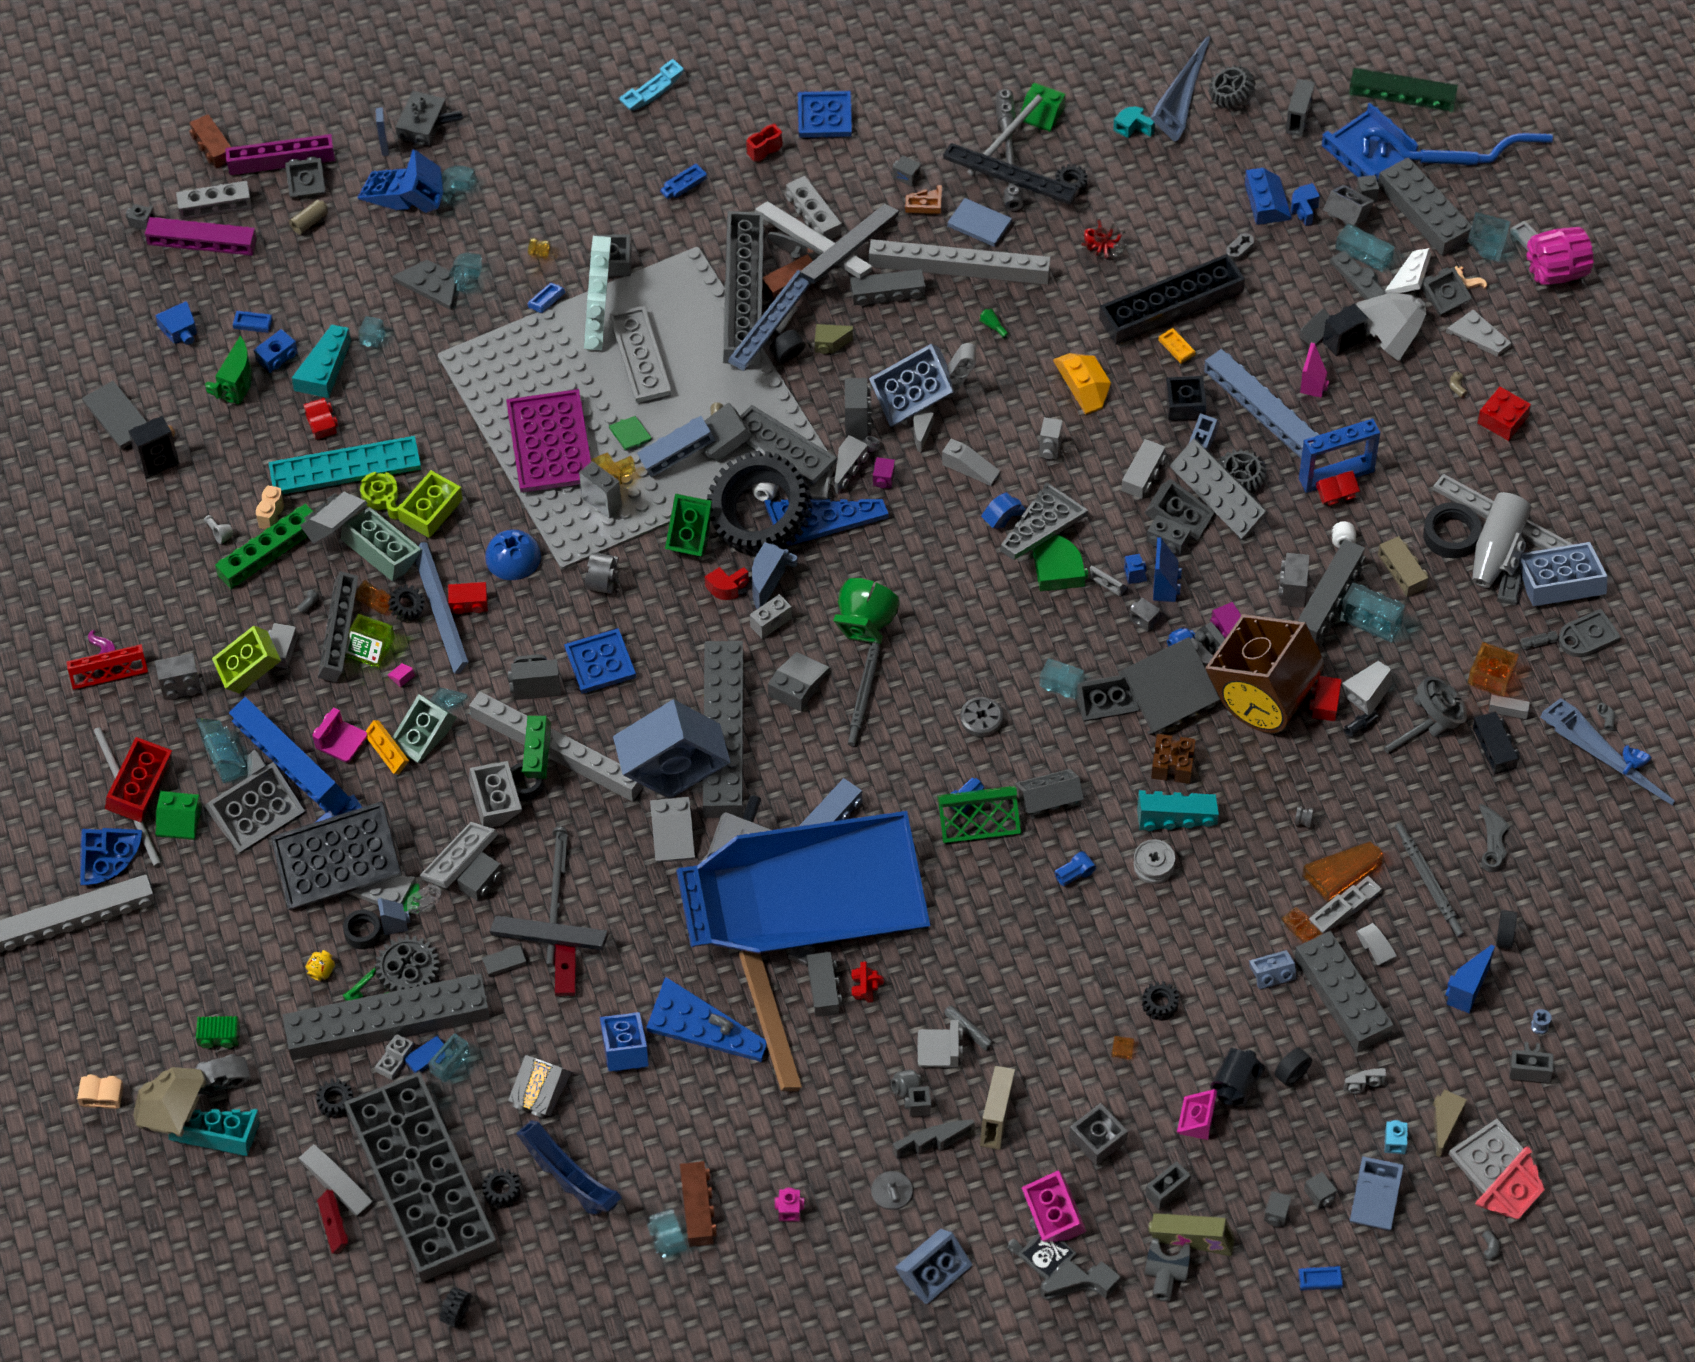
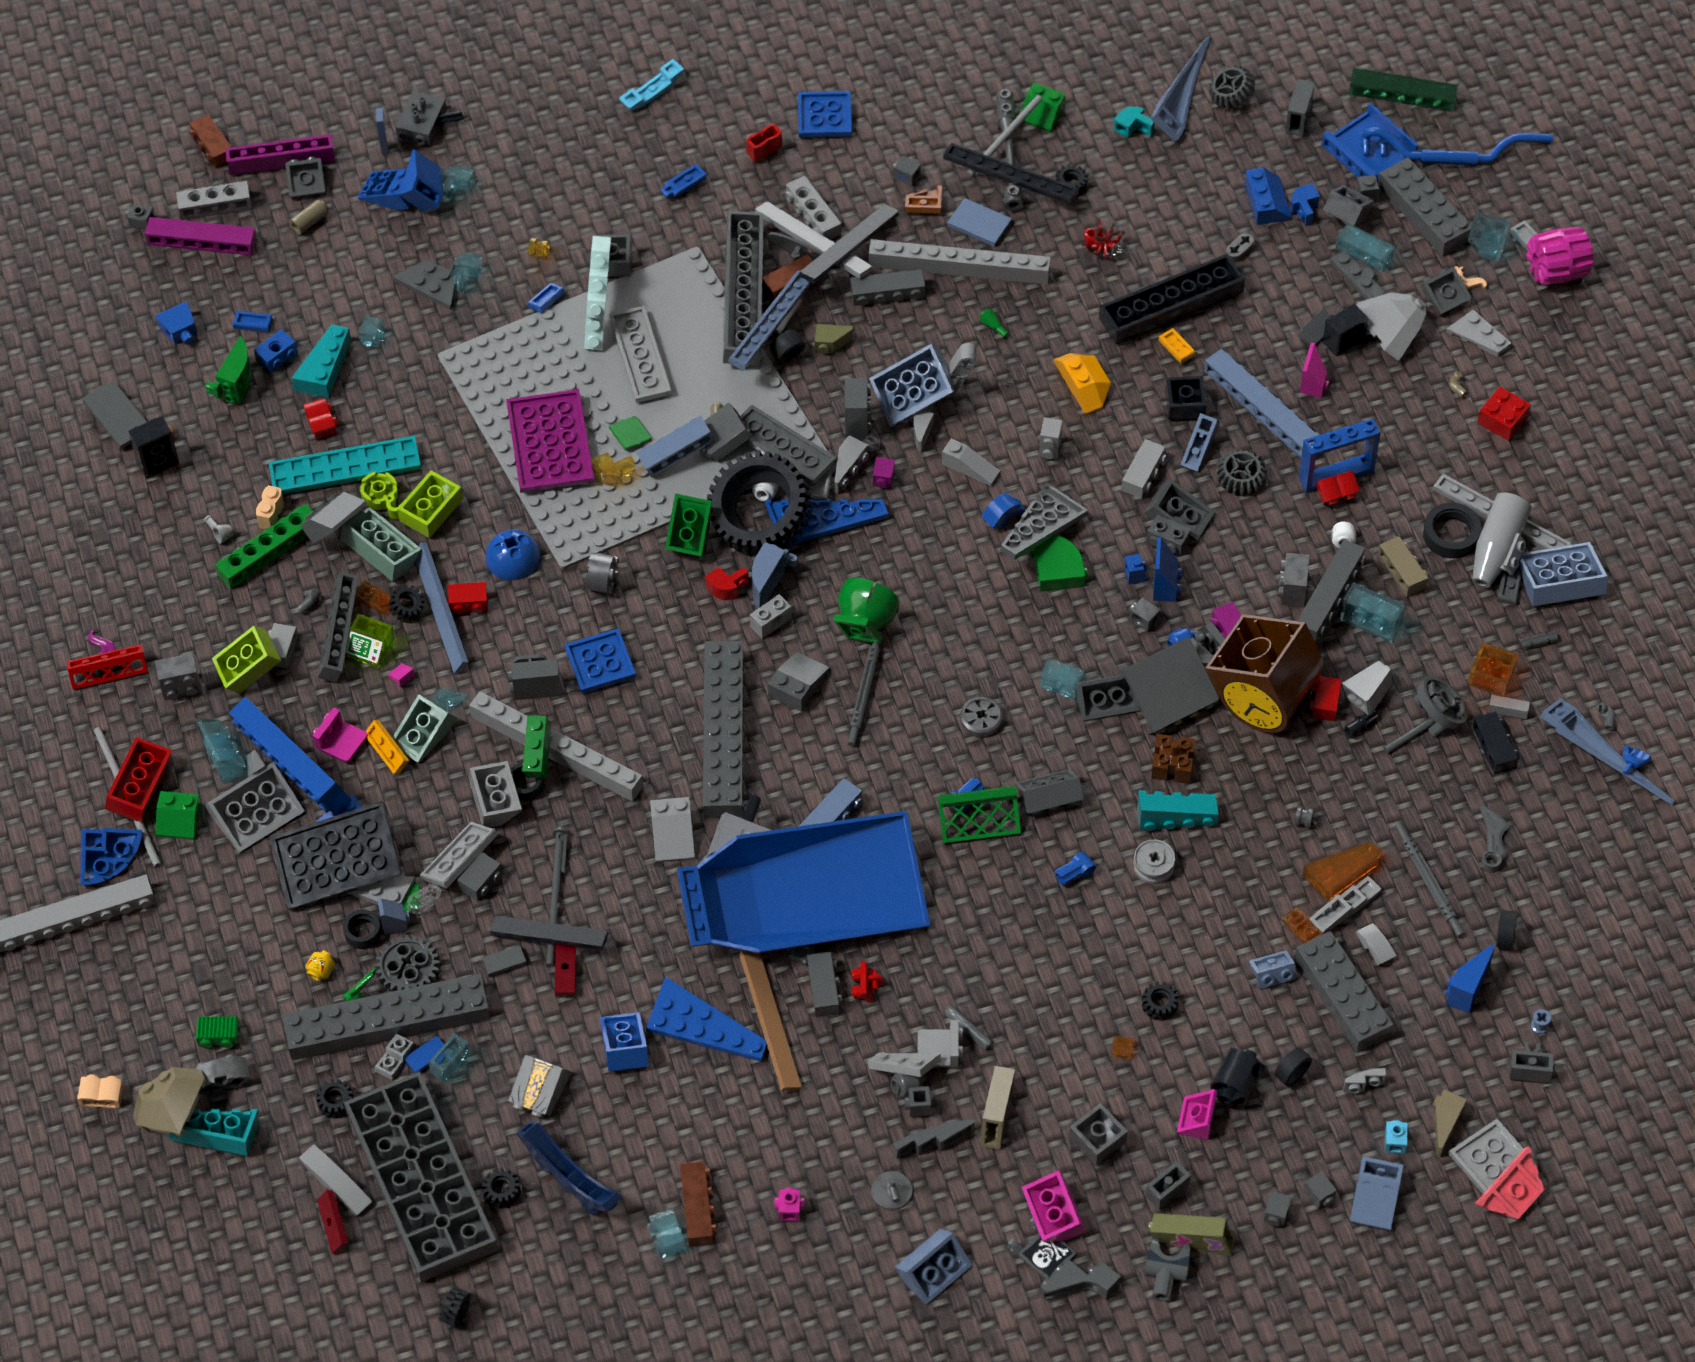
dark grey brick [579,461,622,518] -> none
sand blue piece [613,699,730,799] -> none
dark grey arm [709,1013,734,1035] -> none
light grey slope [1089,566,1128,596] -> none
plate [1170,438,1269,540] -> none
blue tile [1298,1266,1343,1291] -> none
white wing [1385,248,1431,294] -> none
dark grey arm [1482,1230,1501,1260] -> none
dark grey tile [1558,609,1621,657] -> none
none -> light grey wing [868,1052,941,1077]

